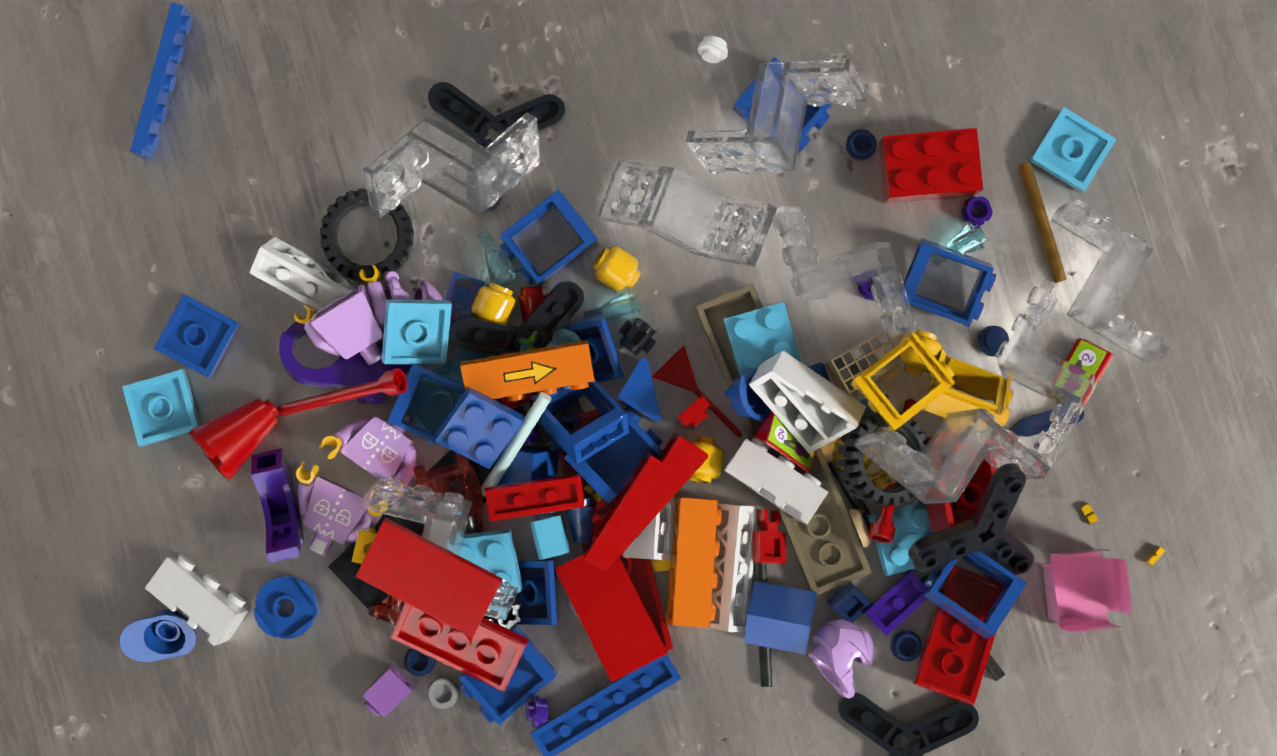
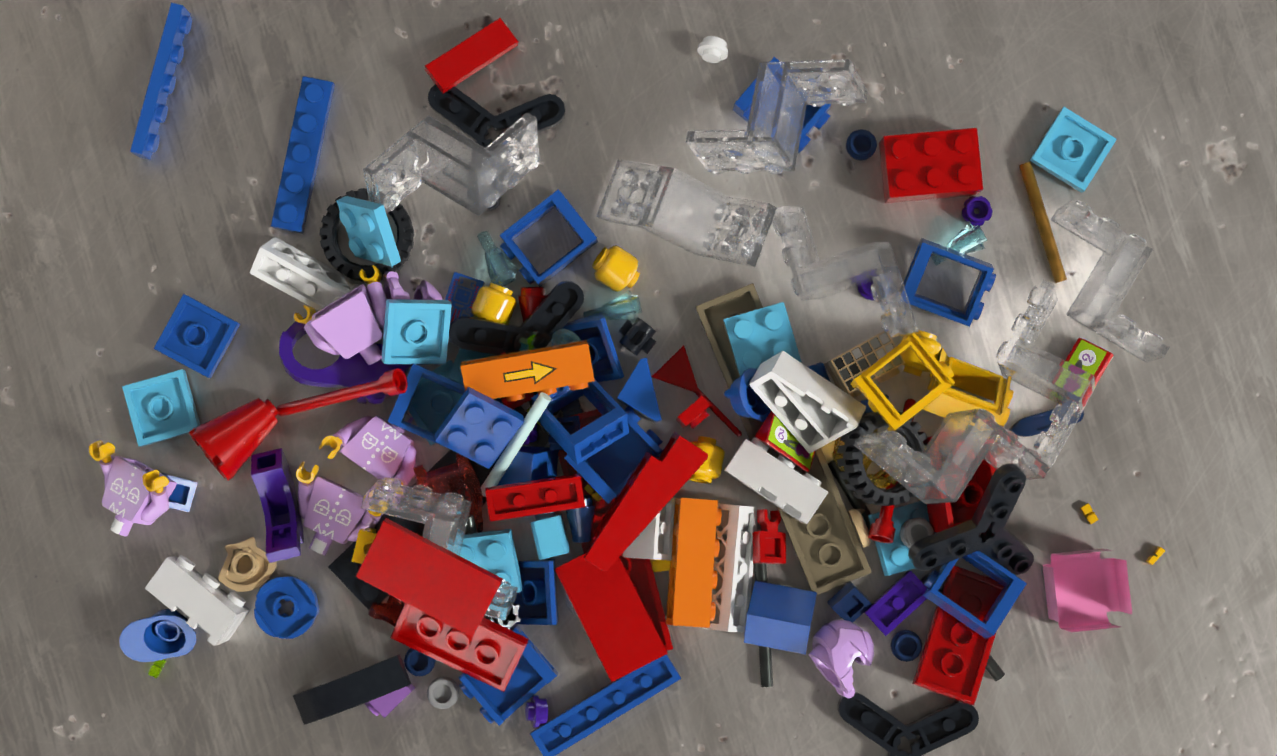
dark blue plate [978,325,1010,357] -> none
none -> lavender torso [89,440,177,536]
none -> clear neon green piece [148,659,167,678]
none -> slope [162,473,198,512]
none -> tan animal [218,537,277,592]
none -> blue plate [271,76,335,234]
none -> black slope [293,654,411,725]
none -> medium azure plate [337,196,401,267]
none -> red tile [425,18,519,94]
none -> light grey tile [900,518,934,548]

